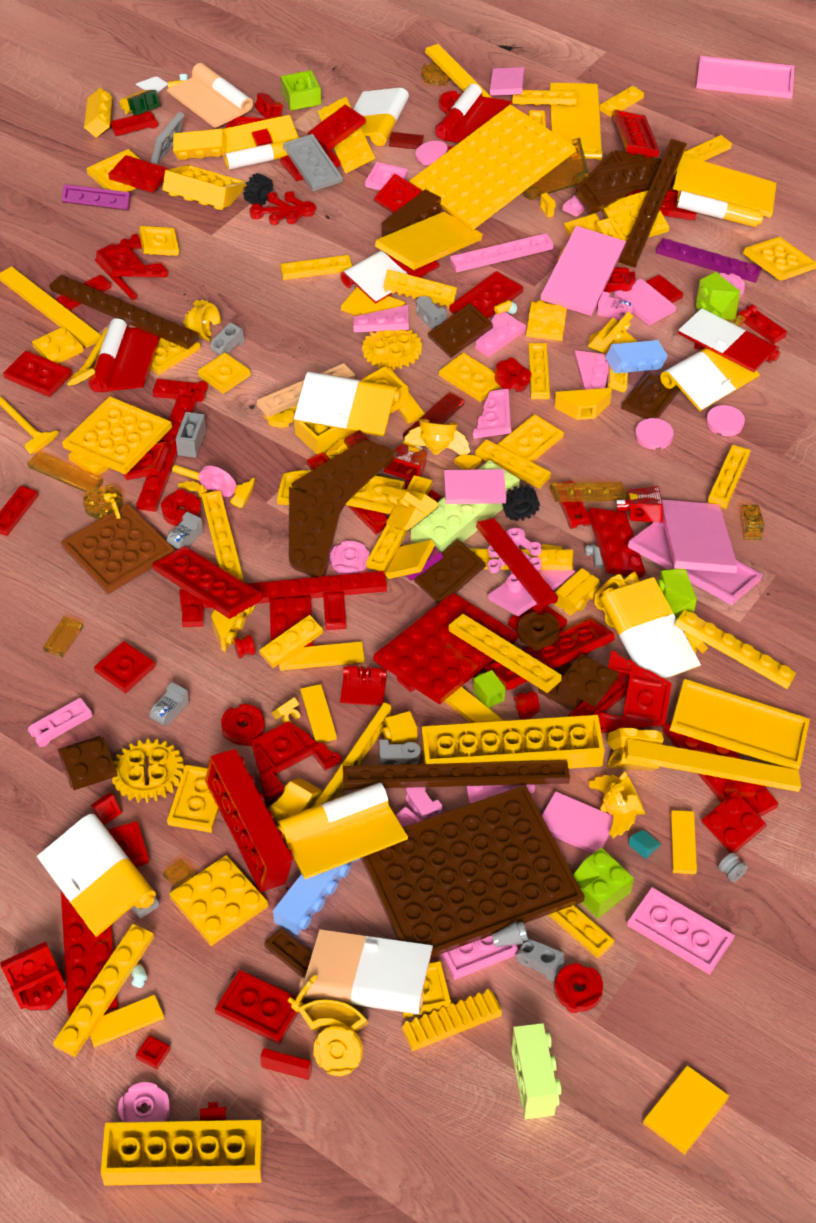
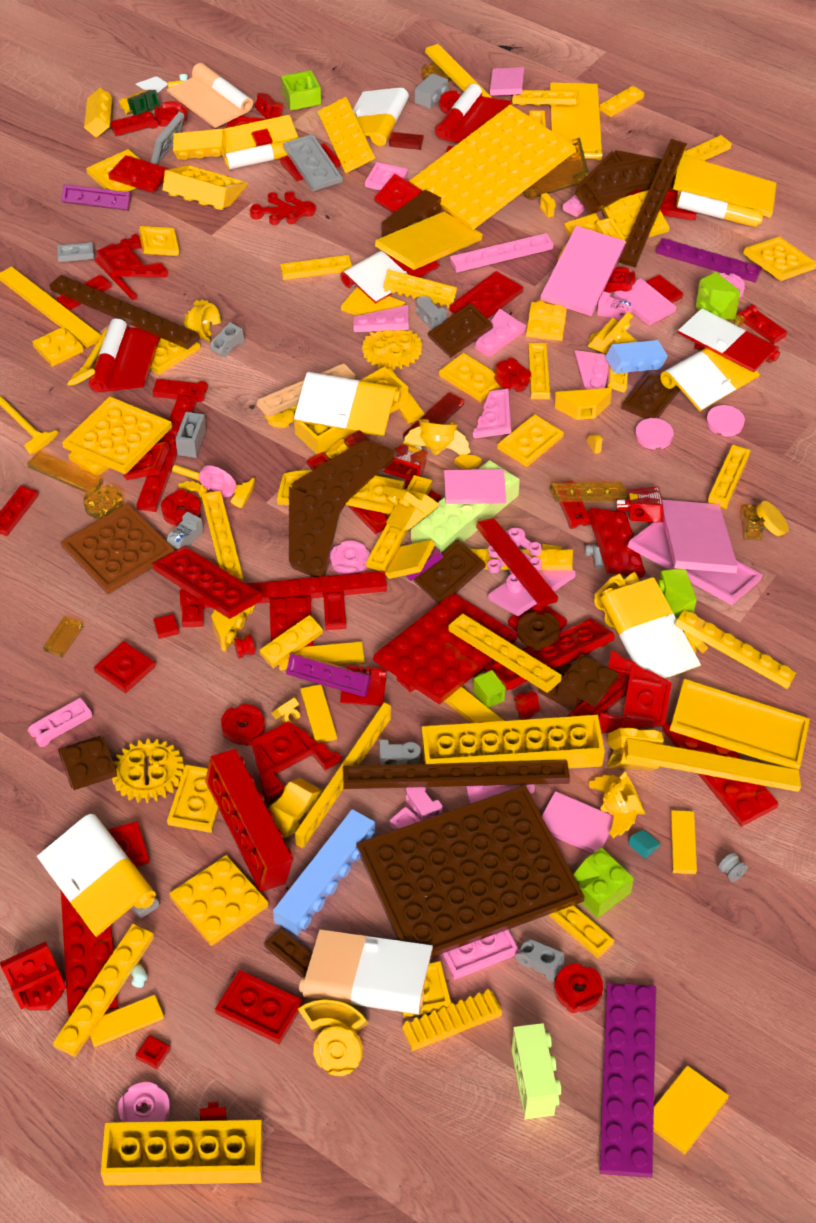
red plate [3,351,72,397] -> none
red tile [91,793,122,825] -> none
yellow piece [103,492,121,519] -> none
light grey leg [150,682,189,726] -> none
clear yellow tile [163,858,196,888] -> none
yellow plate [198,353,251,394] -> none
black tyre [243,173,273,207] -> none
red tile [260,1048,312,1080] -> none
yellow door [276,782,408,879] -> none
yellow piece [288,975,318,1013] -> none
red plate [308,105,366,151] -> none
yellow brick [382,711,417,745] -> none
bright pink tile [415,141,448,165] -> none
yellow plate [475,439,551,489] -> none
light grey cone [492,921,529,948] -> none
yellow arm [494,300,518,315] -> none
black tyre [502,485,540,521] -> none
yellow brick [554,568,600,616] -> none
red plate [613,109,660,158] -> none
bright pink plate [627,888,735,975] -> none
bright pink tile [696,56,795,99] -> none
red plate [701,791,767,854] -> none
none -> light grey plate [57,242,94,262]
none -> red tile [153,614,179,639]
none -> red plate [154,101,188,127]
none -> magenta tile [286,653,372,697]
none -> light grey brick [414,73,449,109]
none -> yellow tile [587,435,603,454]
none -> magenta plate [600,983,656,1178]
none -> yellow tile [756,501,789,536]

